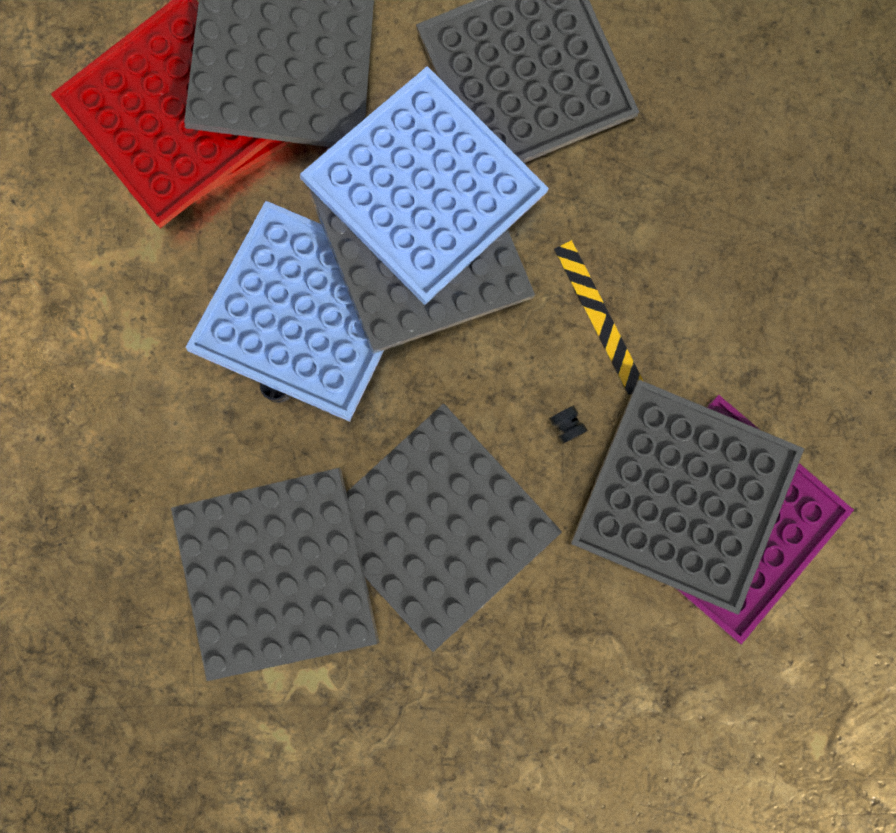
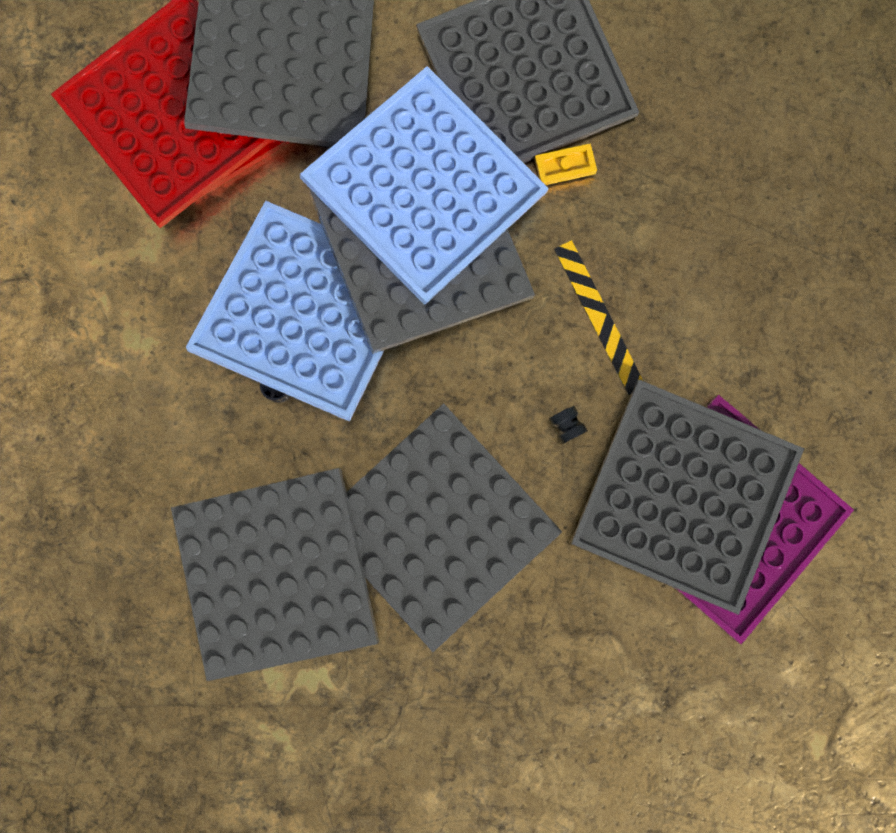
none -> yellow plate [534,143,597,185]

